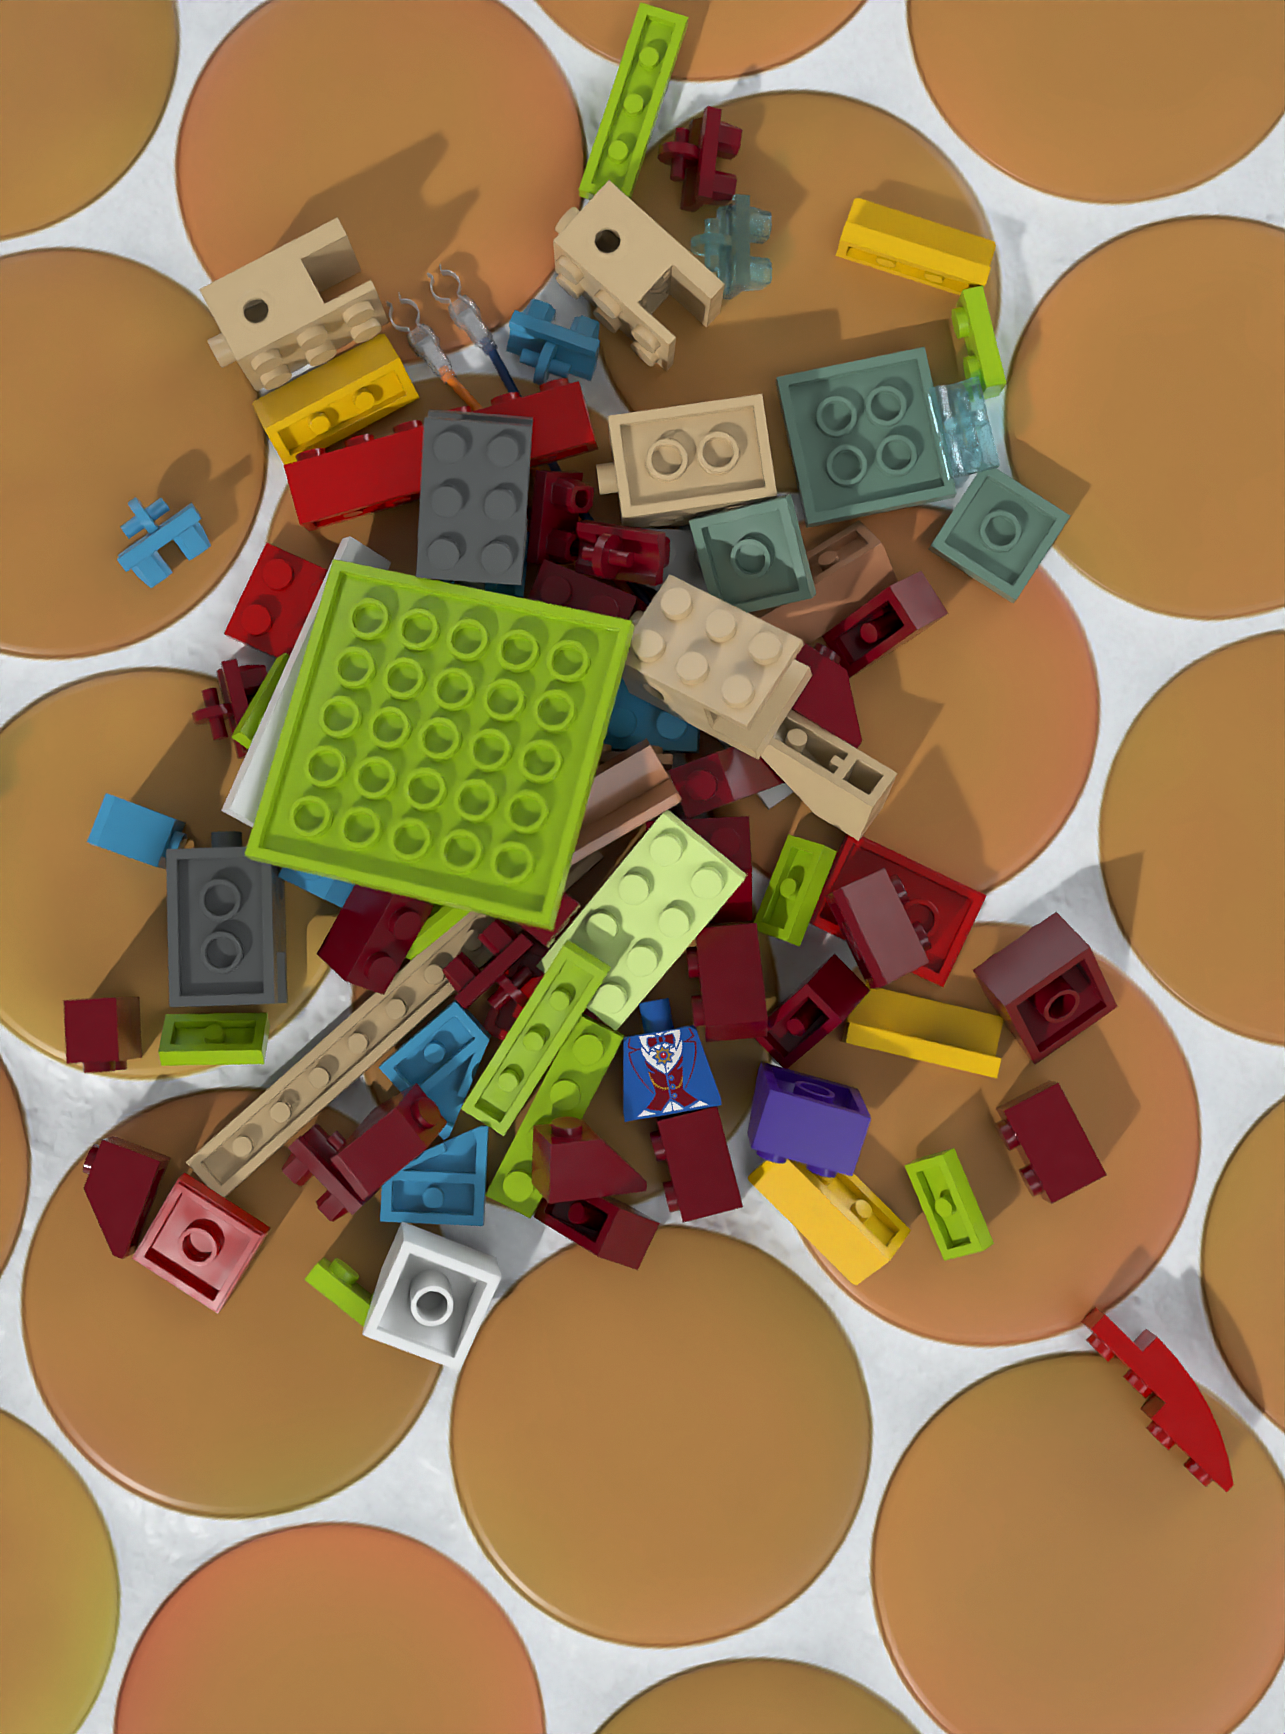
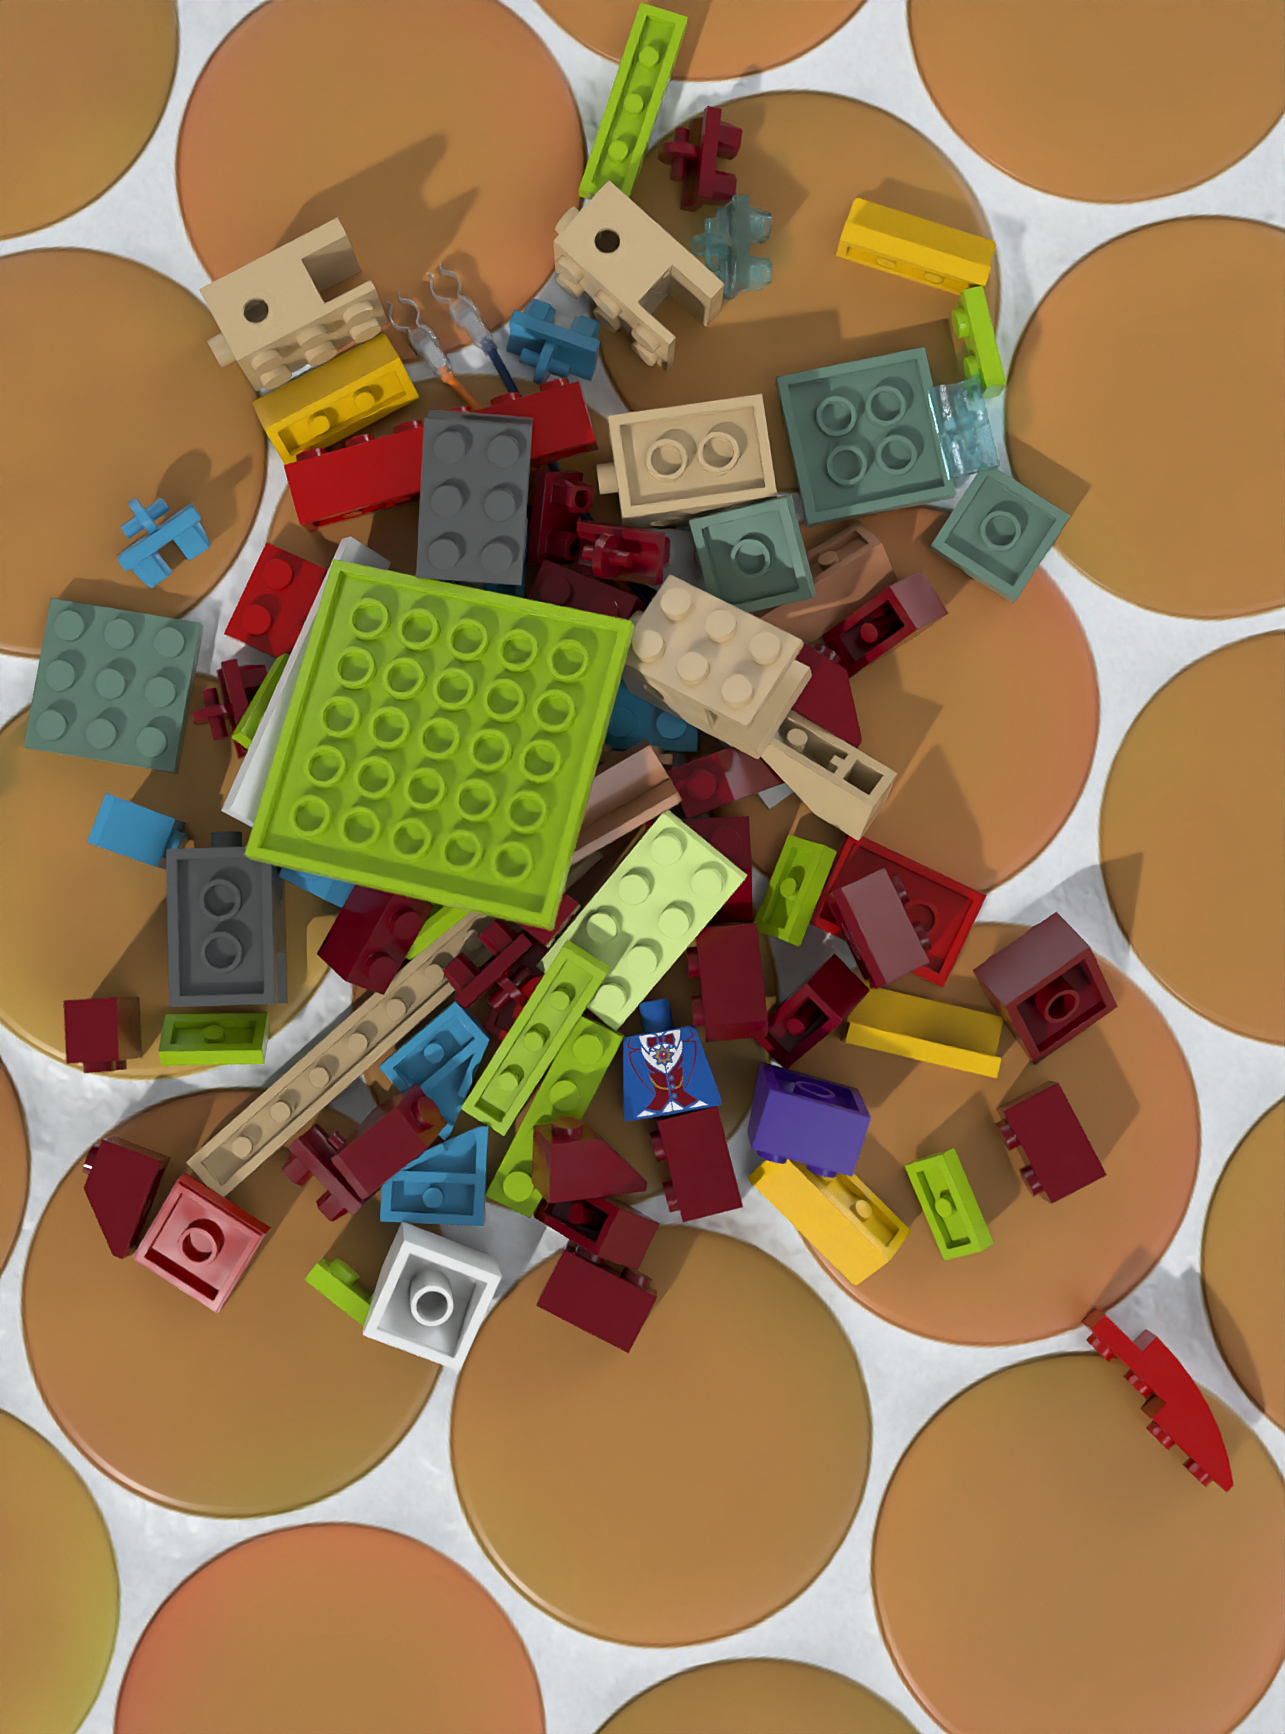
none -> sand green plate [24,598,204,774]
none -> dark red brick [536,1244,657,1354]

